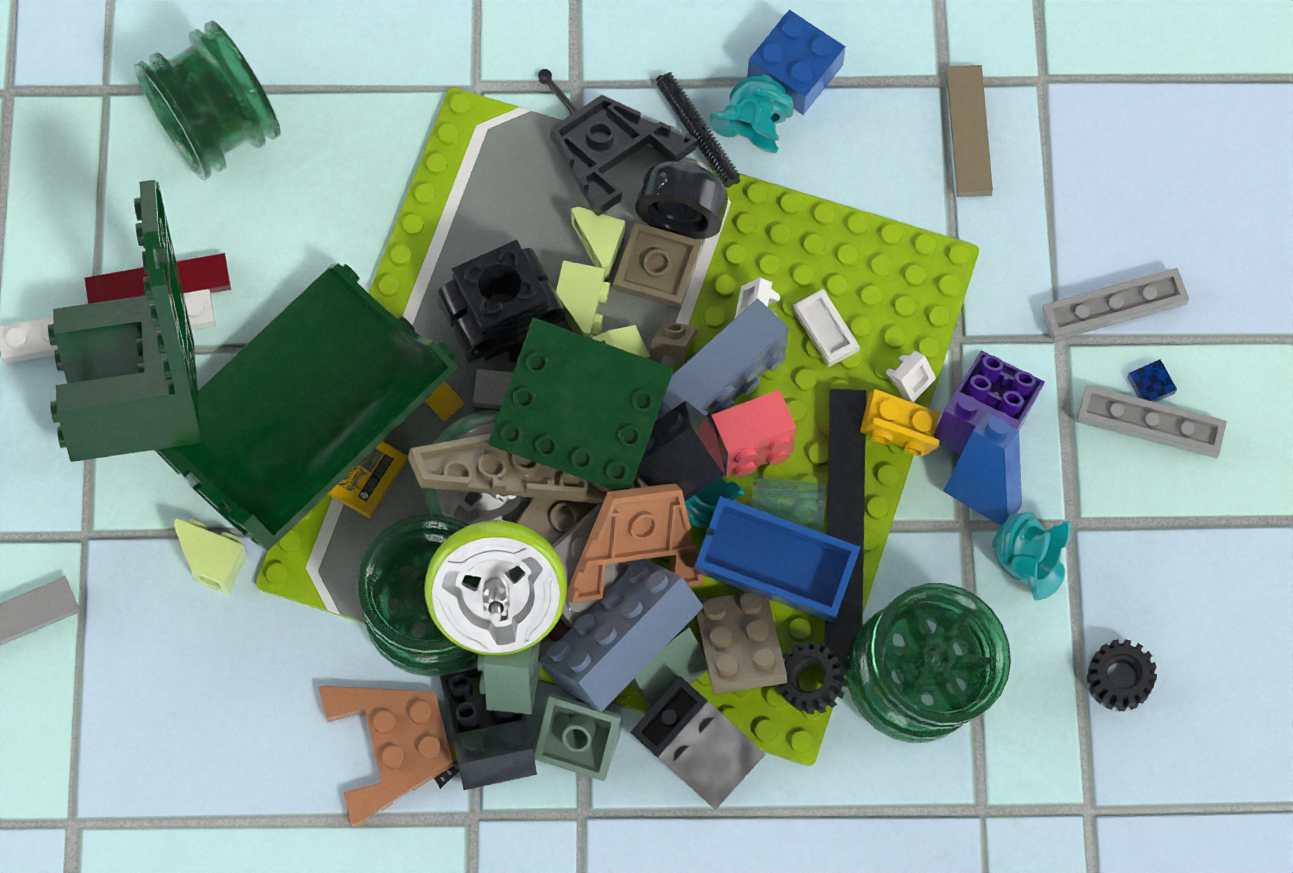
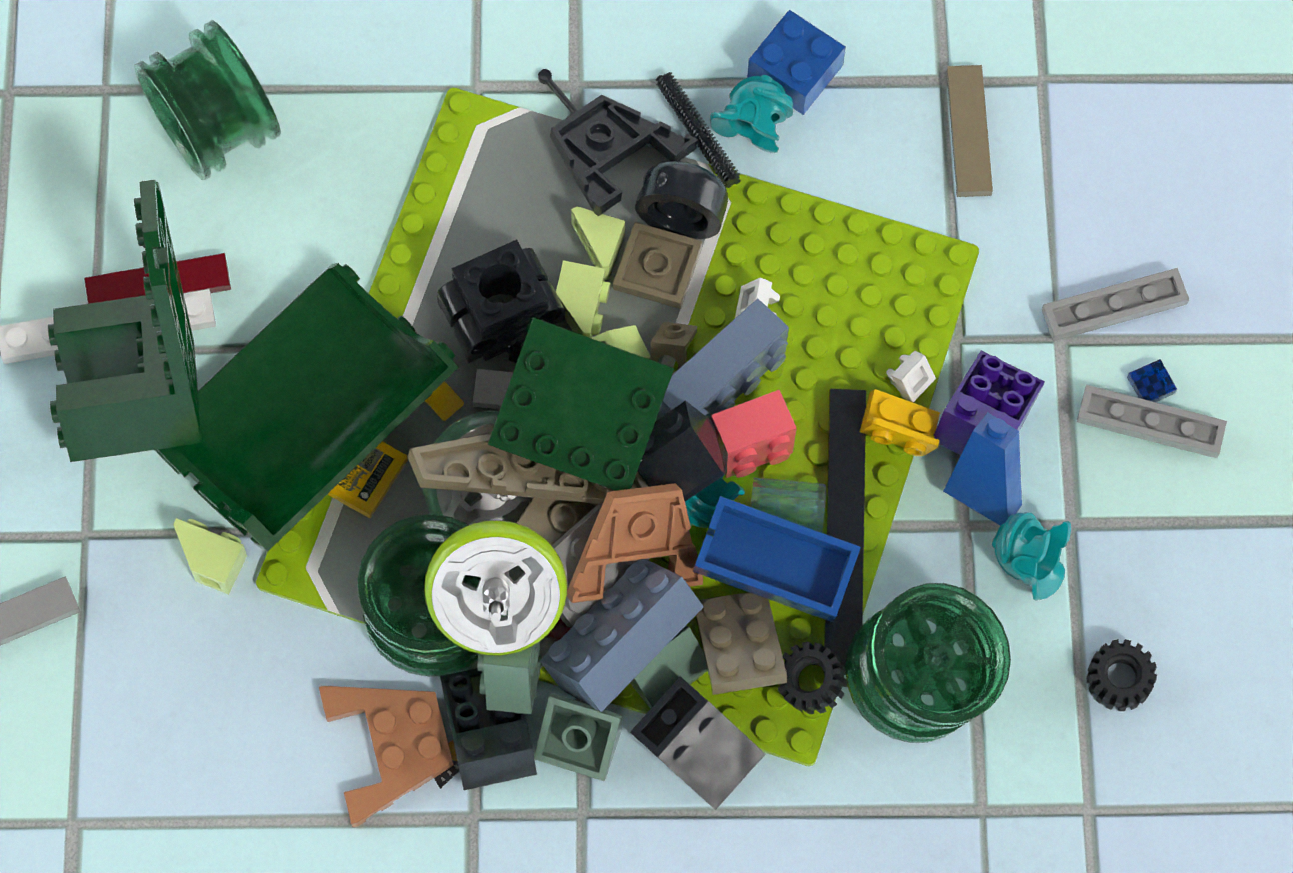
white tile [792,289,860,367] -> none

